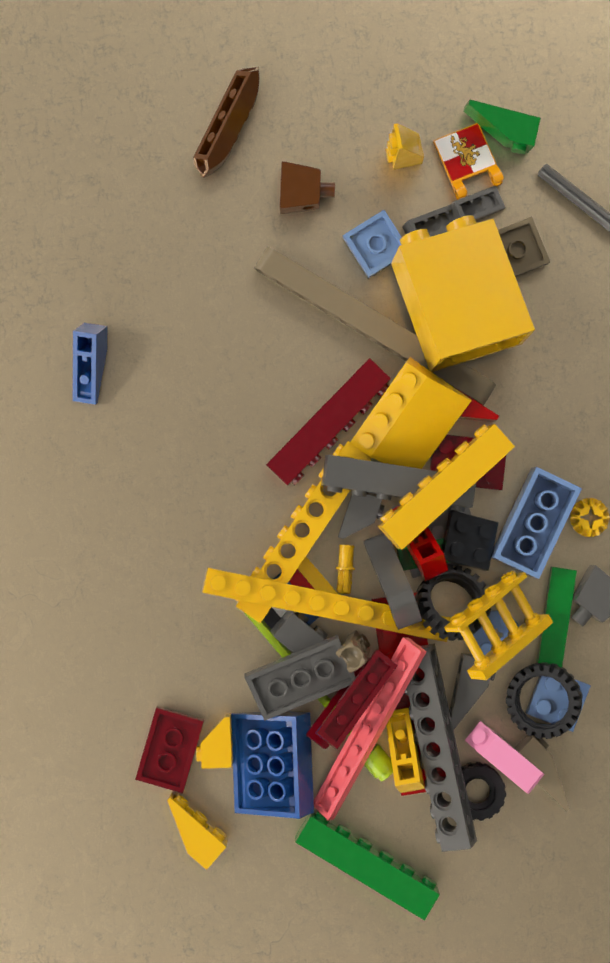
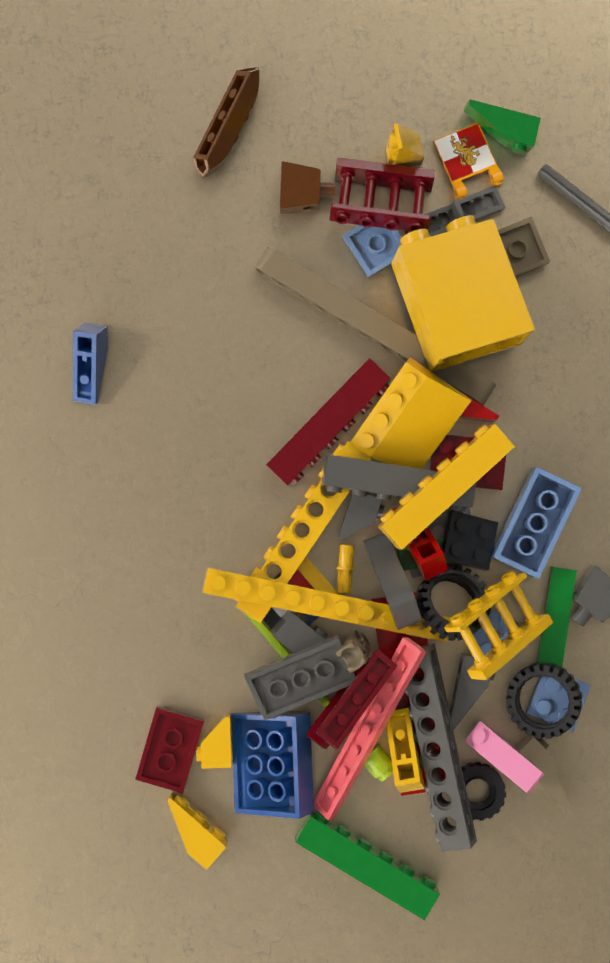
yellow gear [570,498,610,537] -> none
none -> dark red fence [329,157,435,232]

